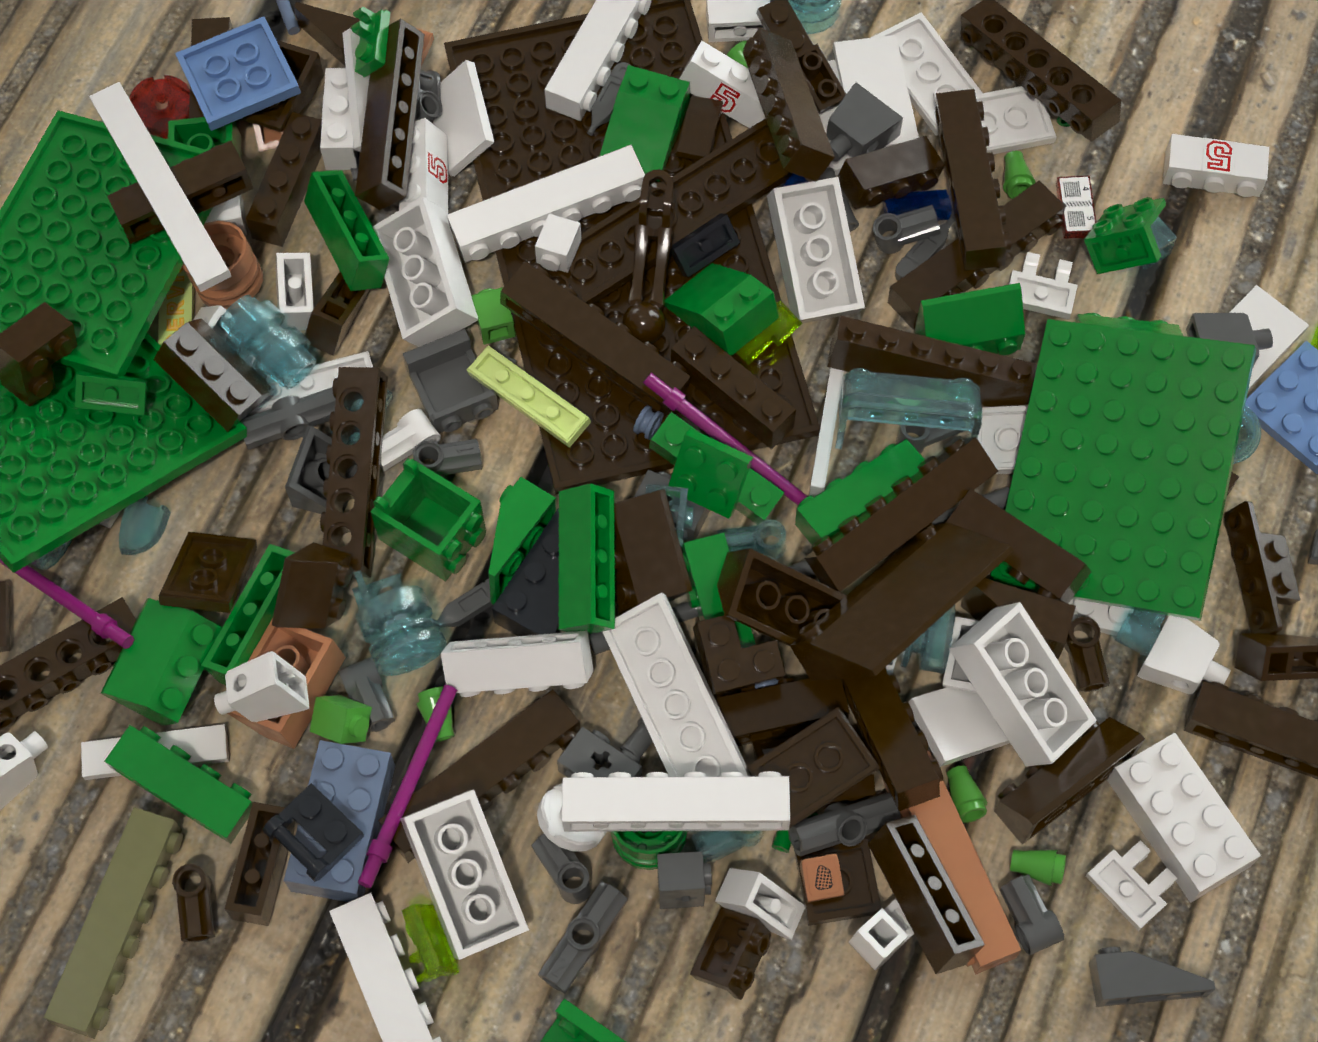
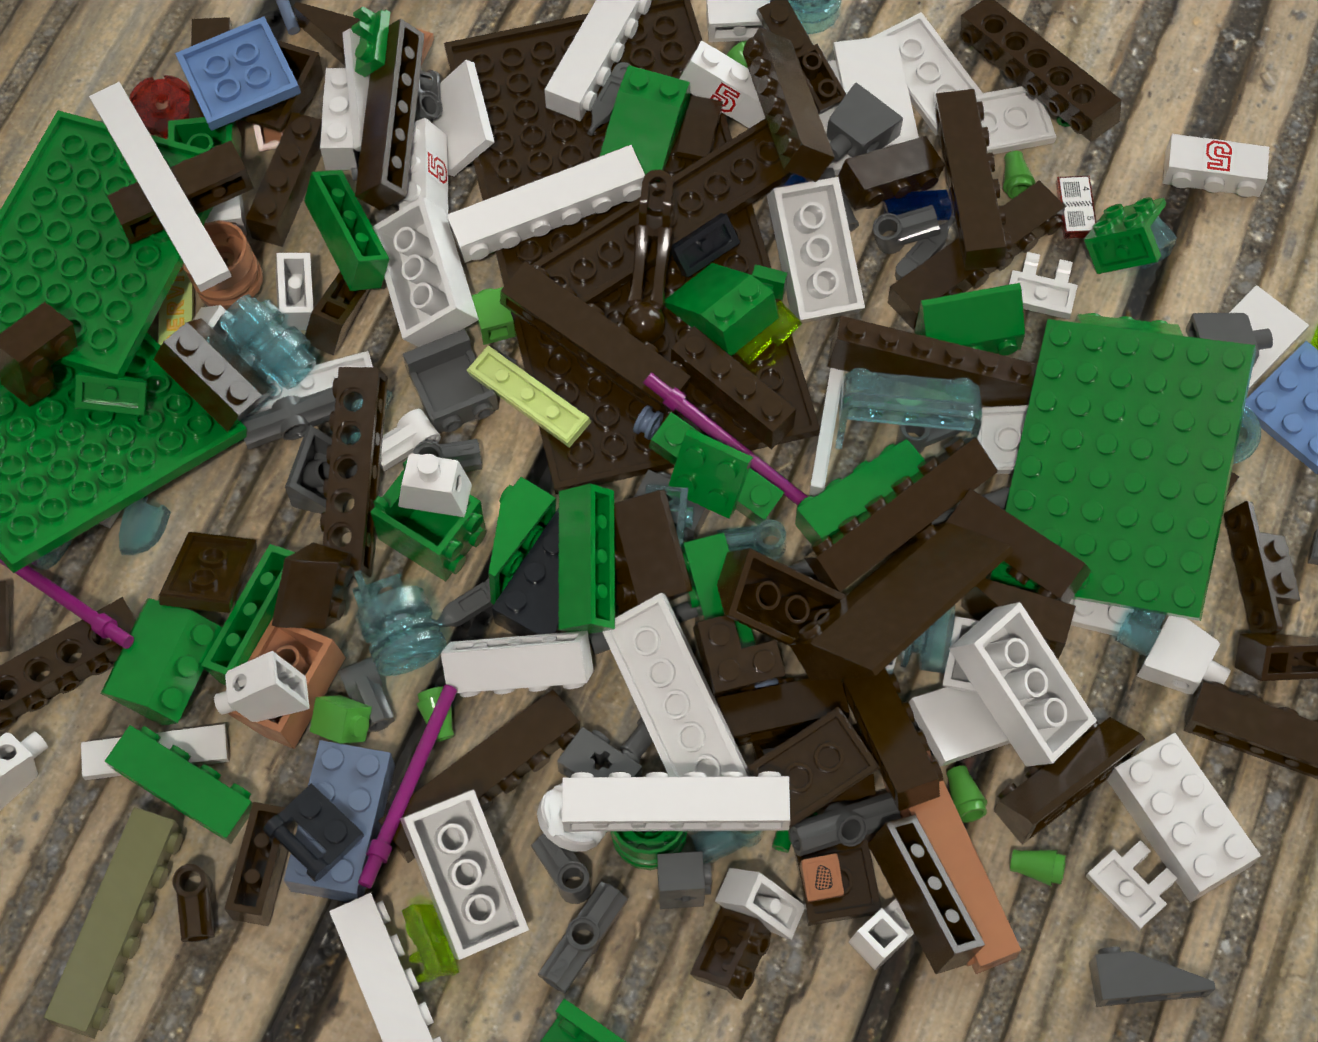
white brick [535,213,582,273] -> none
dark grey piece [999,875,1064,955] -> none
dark brown piece [1064,617,1110,692] -> none
none -> white torso [398,453,472,517]
none -> green tile [752,264,788,300]

